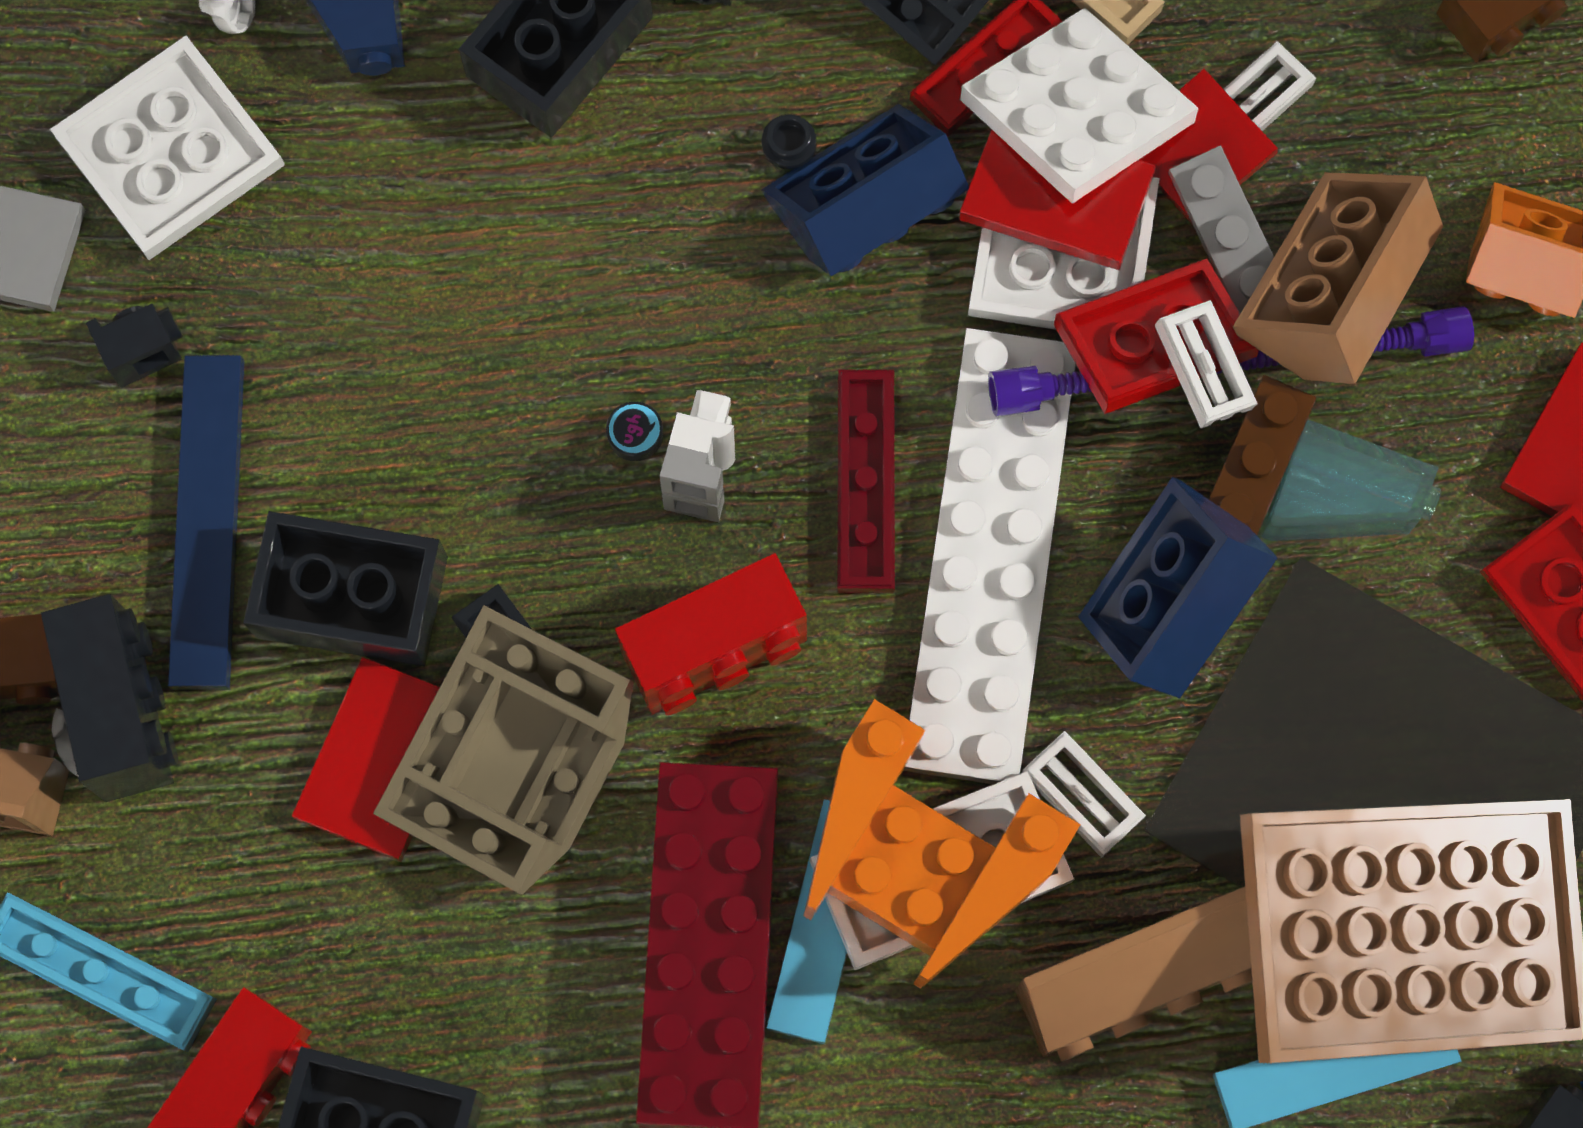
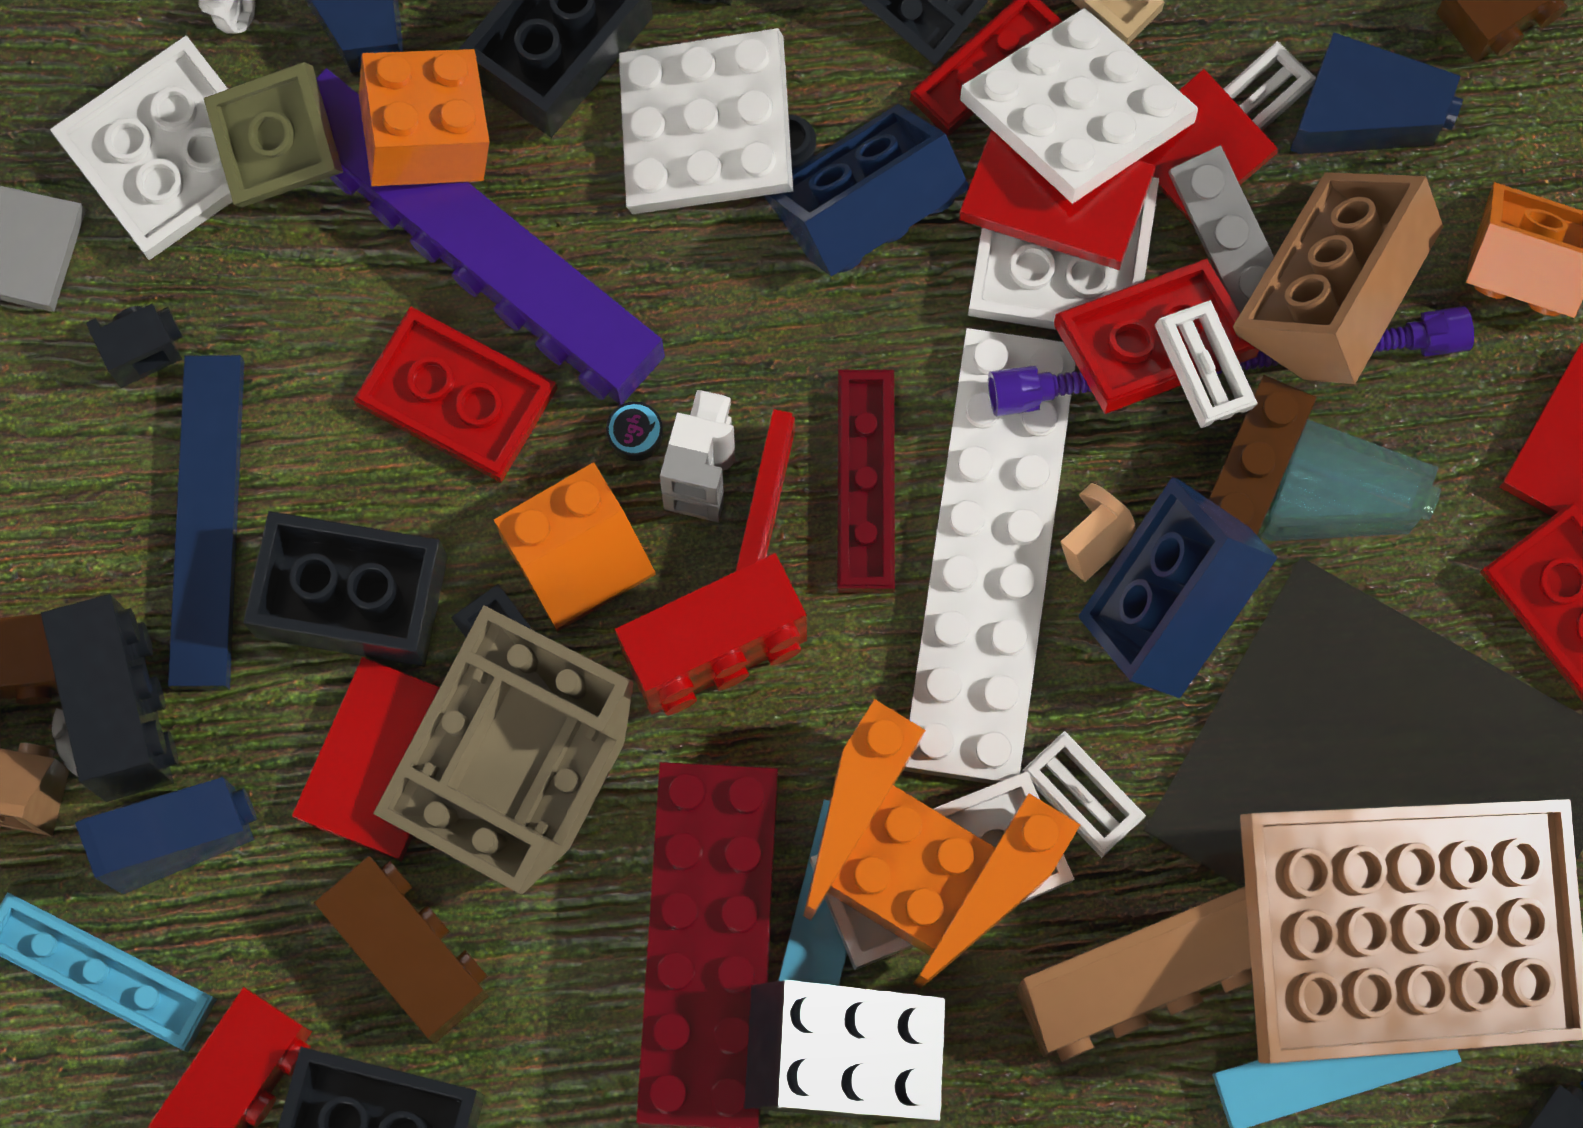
none -> dark blue slope [75,777,257,894]
none -> olive plate [203,62,343,207]
none -> reddish brown brick [314,856,490,1043]
none -> dark purple brick [316,68,665,405]
none -> red tile [353,306,558,483]
none -> orange brick [359,49,490,186]
none -> orange slope [494,462,656,632]
none -> white plate [619,28,793,214]
none -> red tile [736,409,795,571]
none -> brick [744,980,945,1122]
none -> light nougat tile [1060,483,1136,582]
none -> dark blue slope [1290,33,1463,154]

